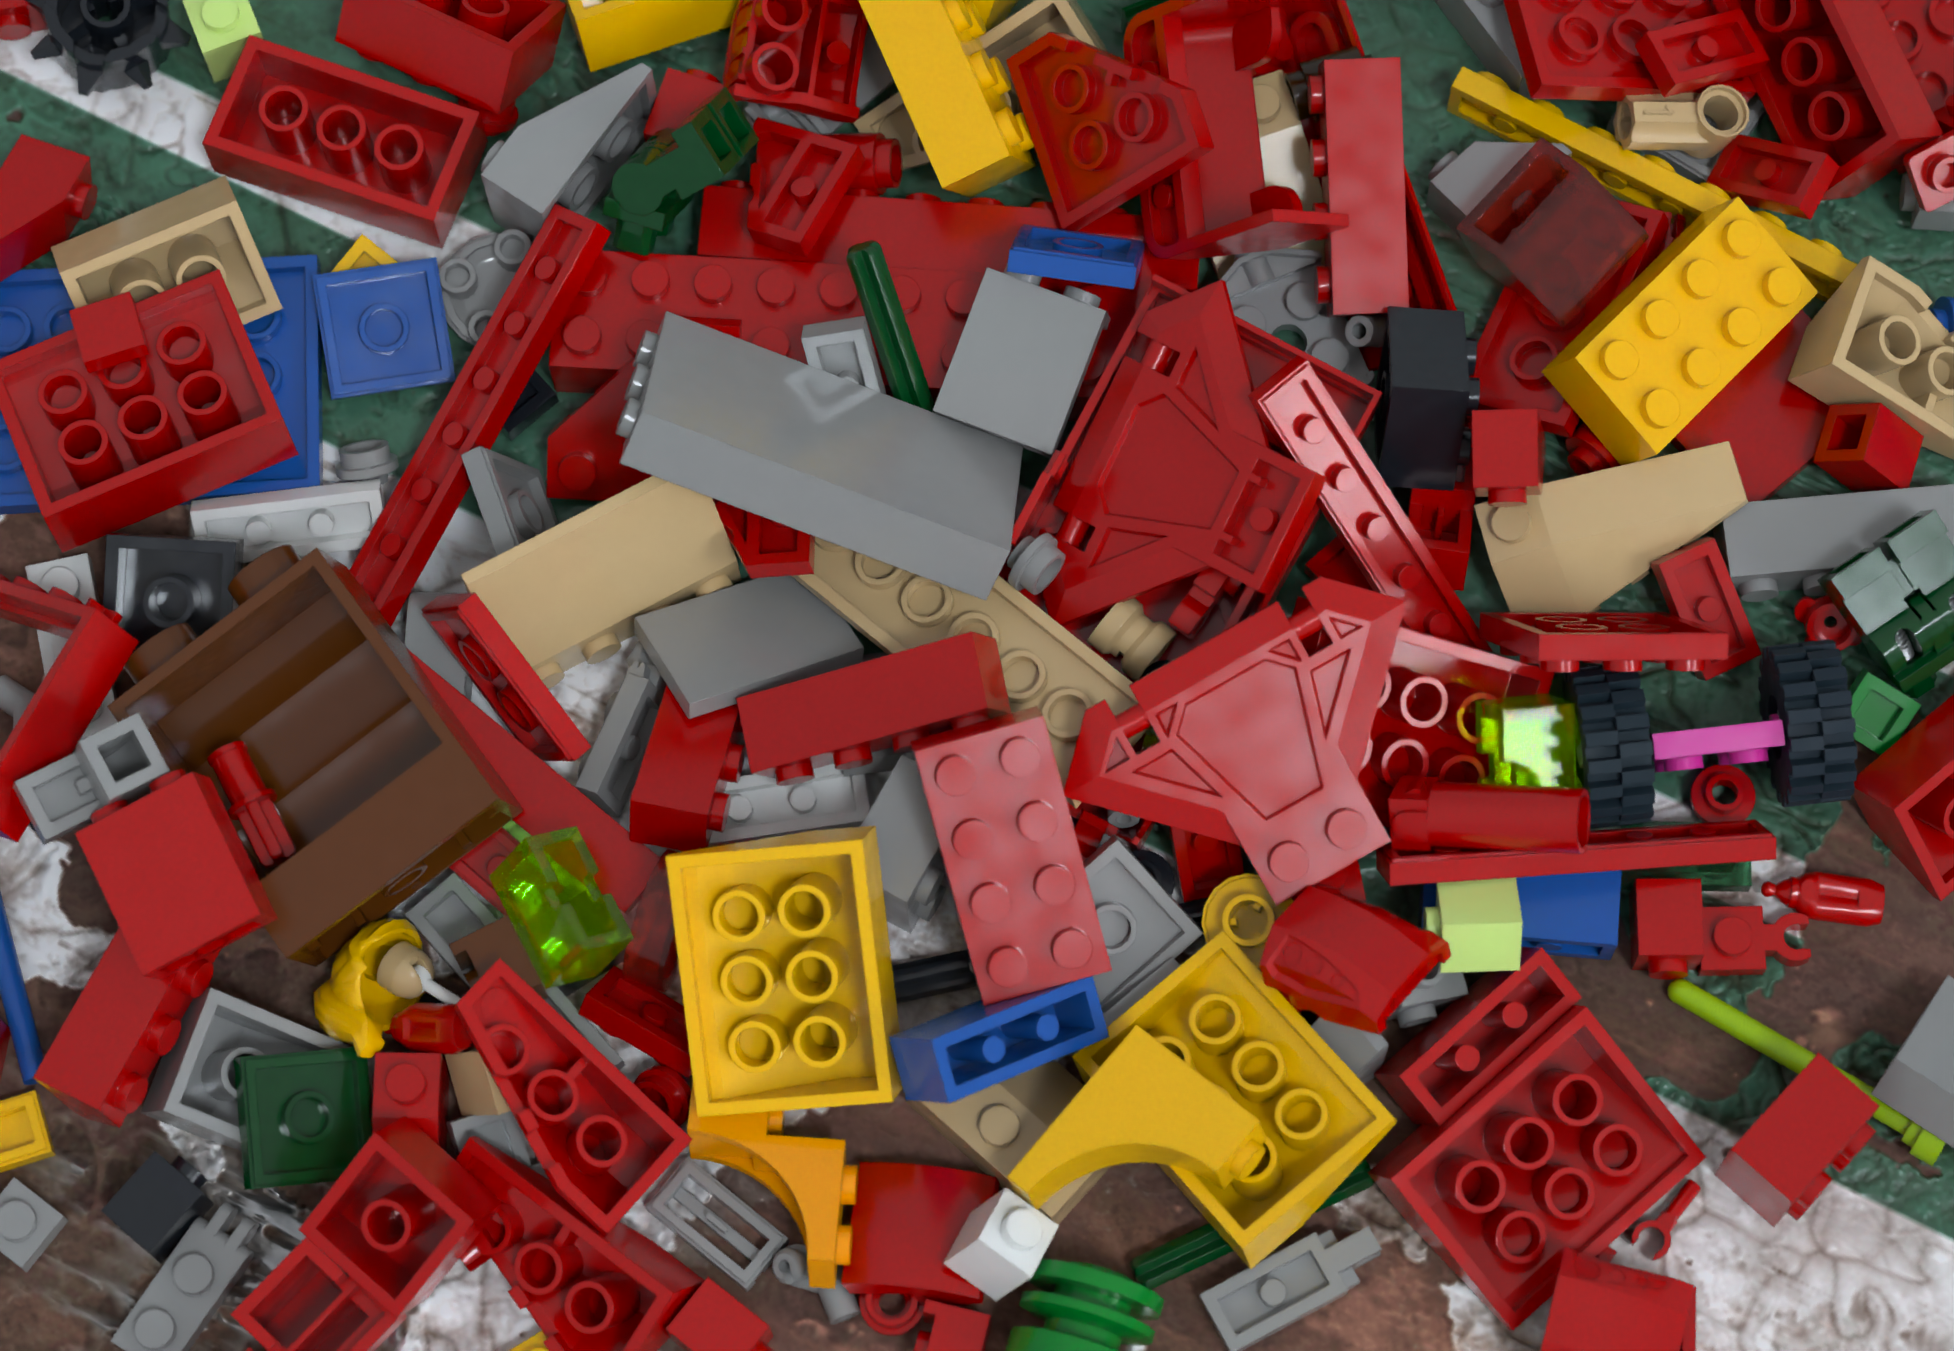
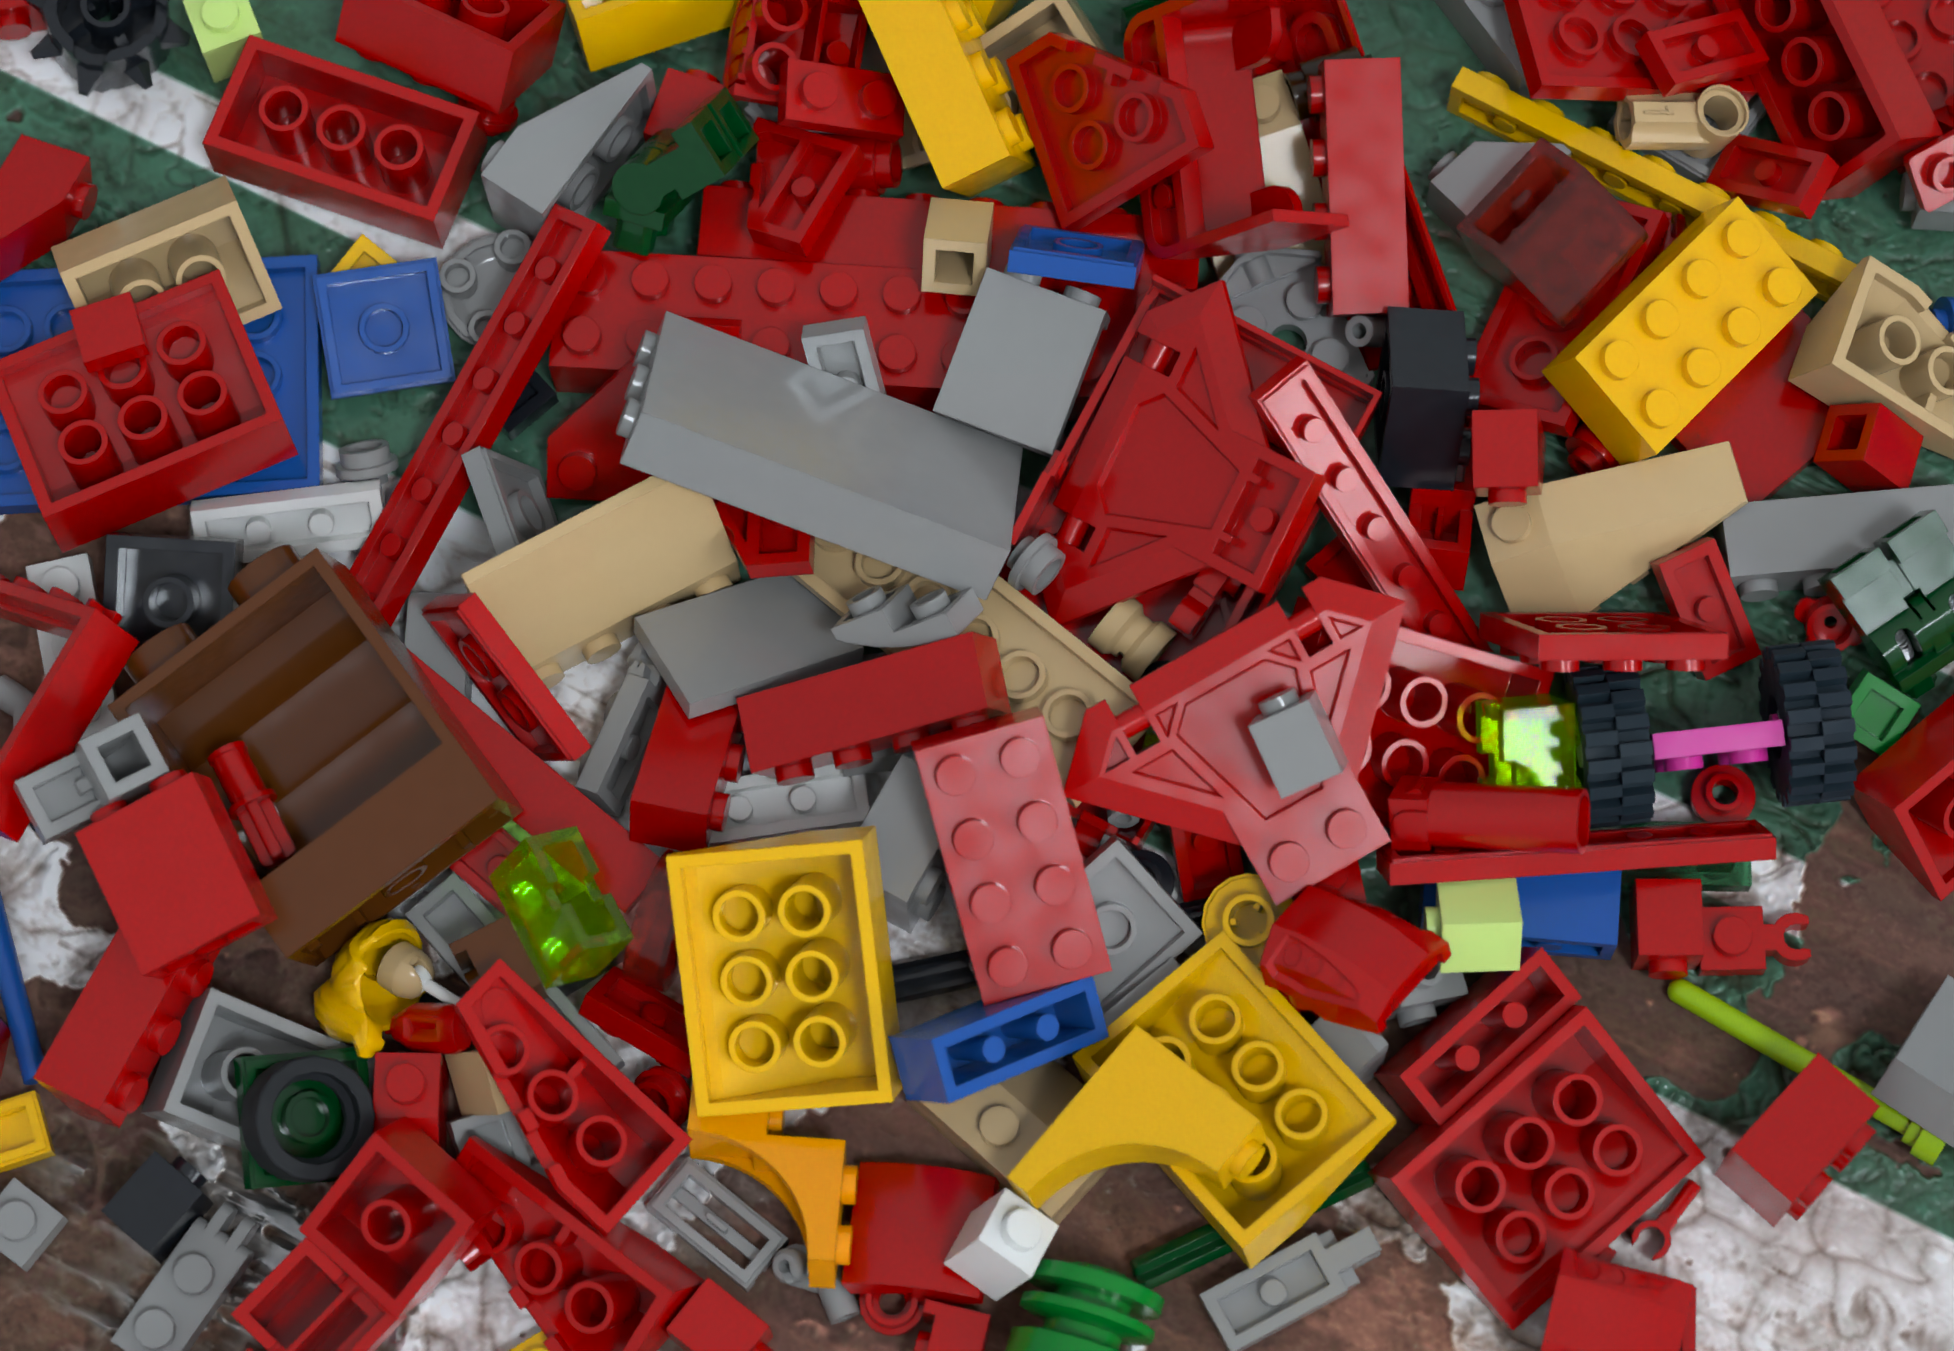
dark green axle [846,240,935,413] -> none
red piece [1761,871,1885,927] -> none
none -> black tyre [240,1055,376,1183]
none -> red plate [777,58,905,142]
none -> light grey slope [831,584,984,648]
none -> tan brick [921,197,994,296]
none -> light grey brick [1248,687,1348,799]

